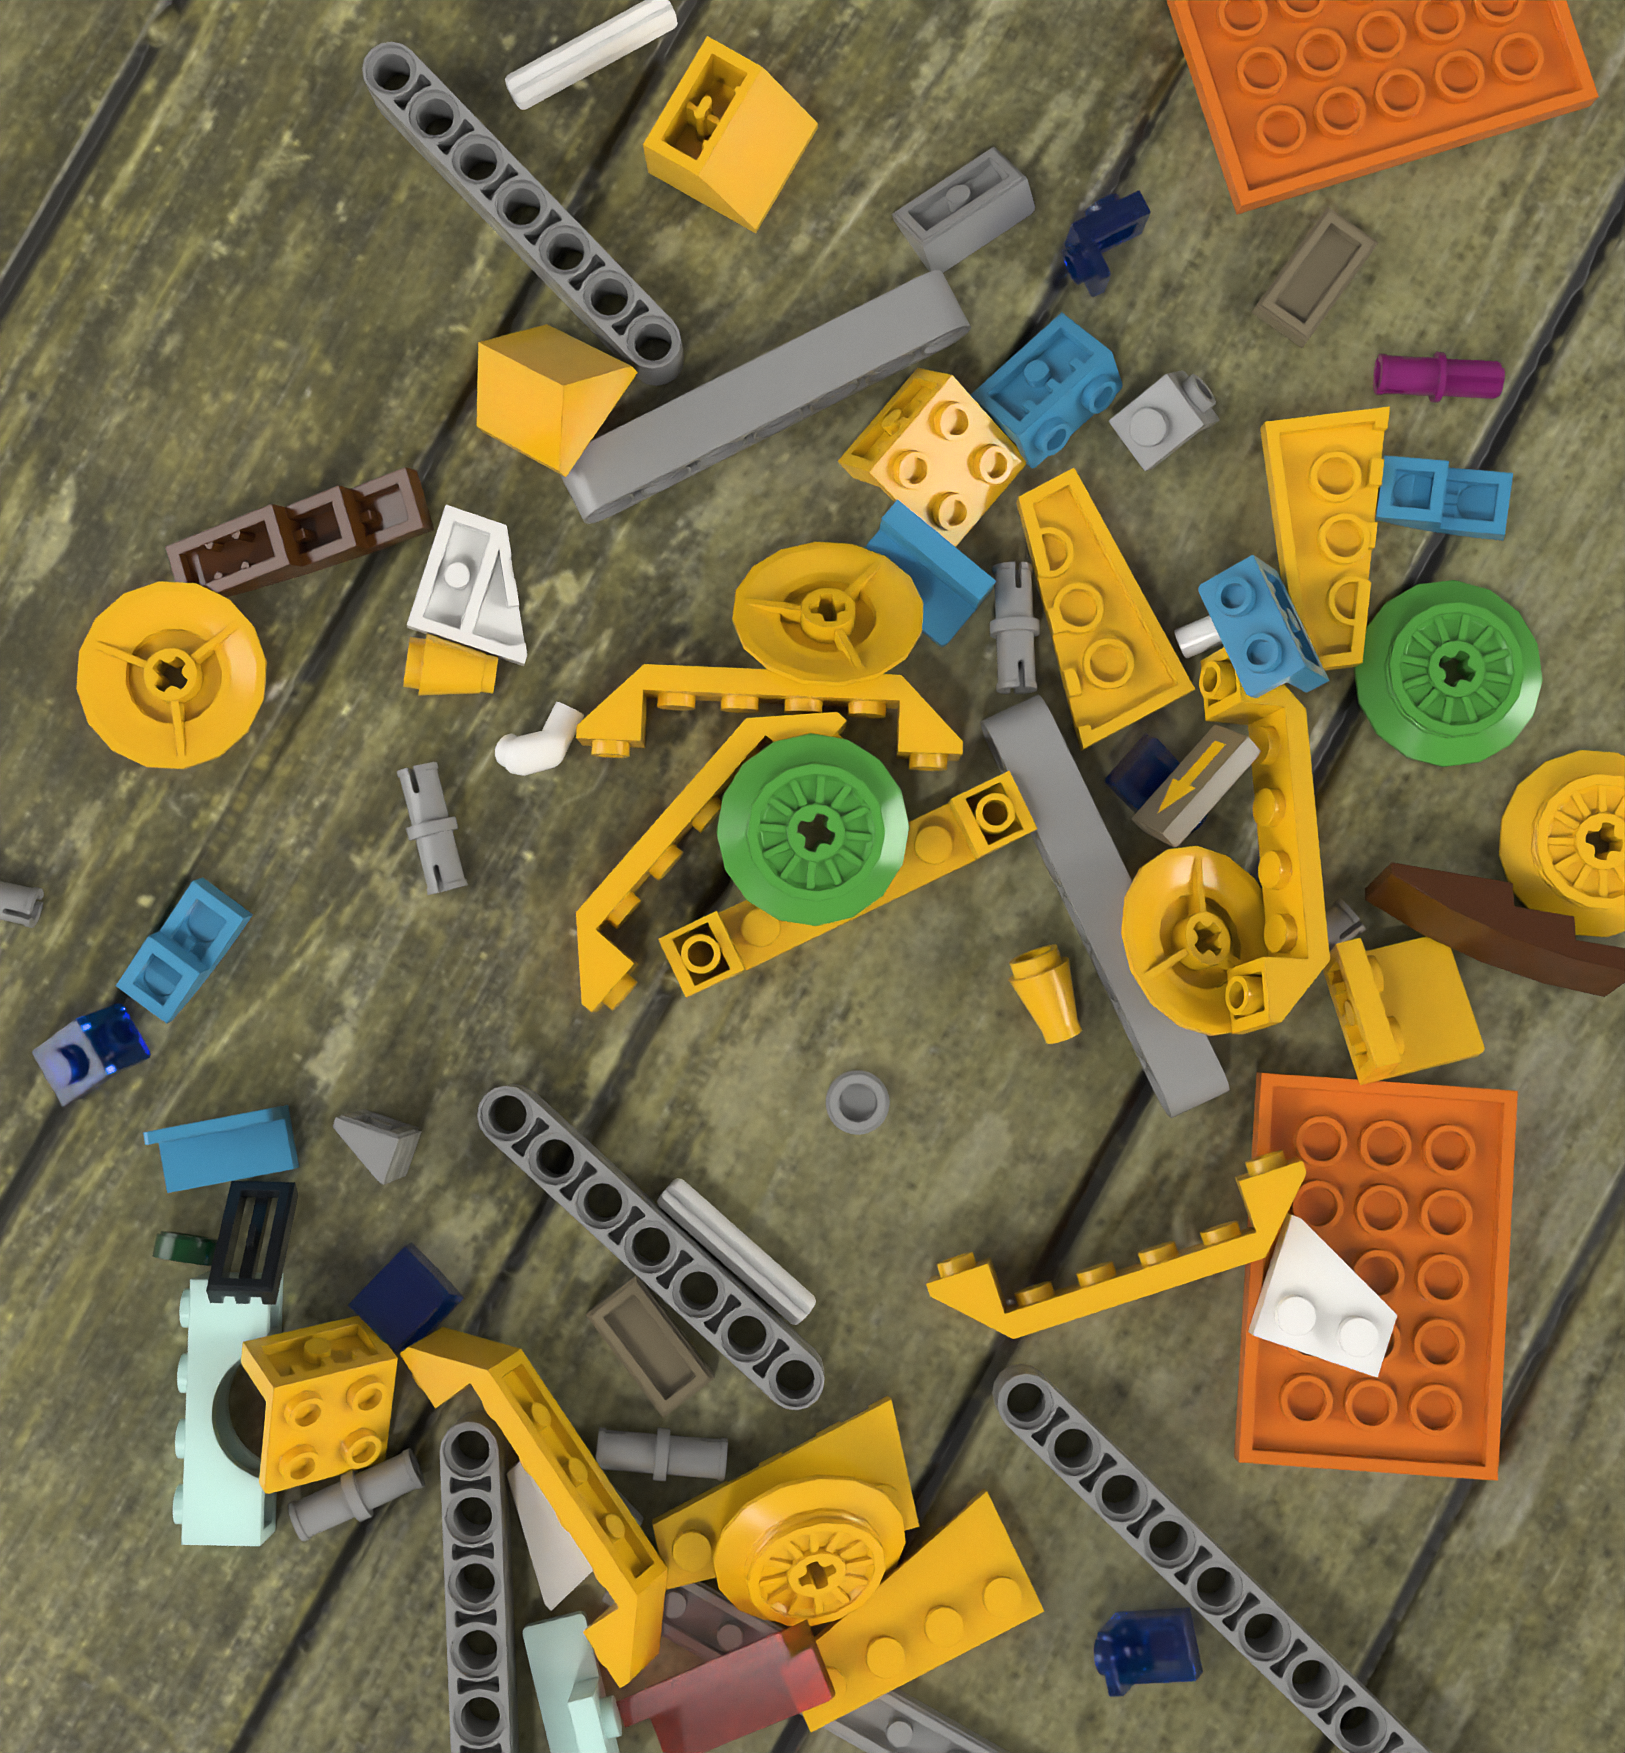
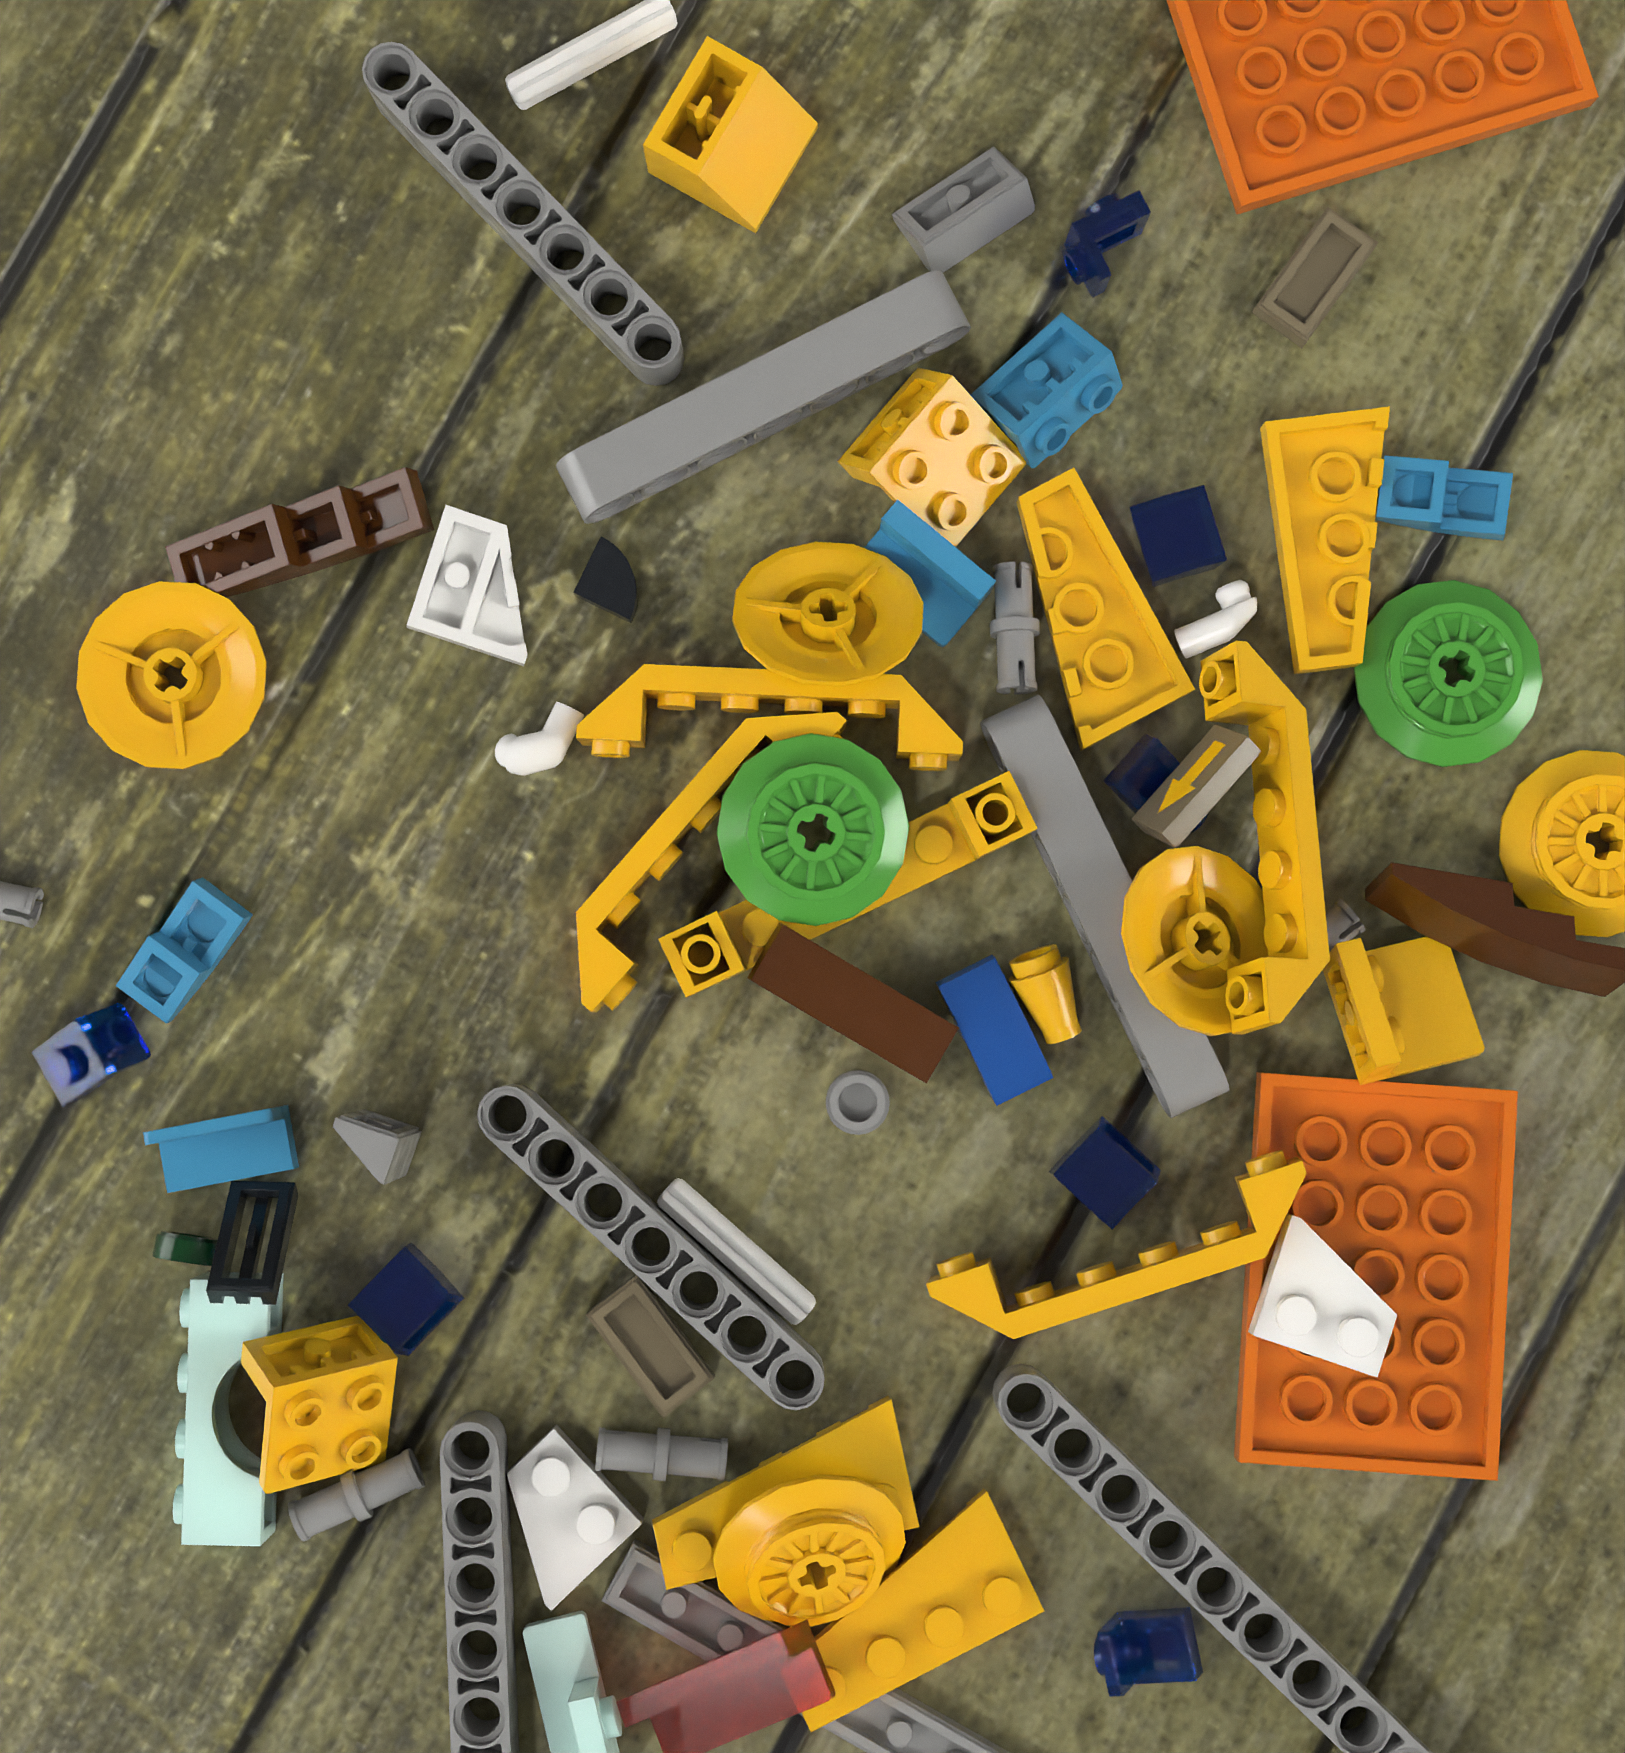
light grey pin [397,762,468,895] -> none
yellow slope [400,1327,668,1688] -> none
yellow cone [403,633,498,696] -> none
yellow slope [477,324,638,477] -> none
light grey bracket [1109,370,1219,471] -> none
dark azure bracket [1198,555,1329,698] -> none
magenta axle [1373,351,1505,403] -> none
none -> black tile [573,536,638,623]
none -> reddish brown slope [747,922,959,1084]
none -> blue slope [935,954,1054,1106]
none -> clear blue piece [1049,1116,1161,1230]
none -> clear blue piece [1129,485,1227,587]

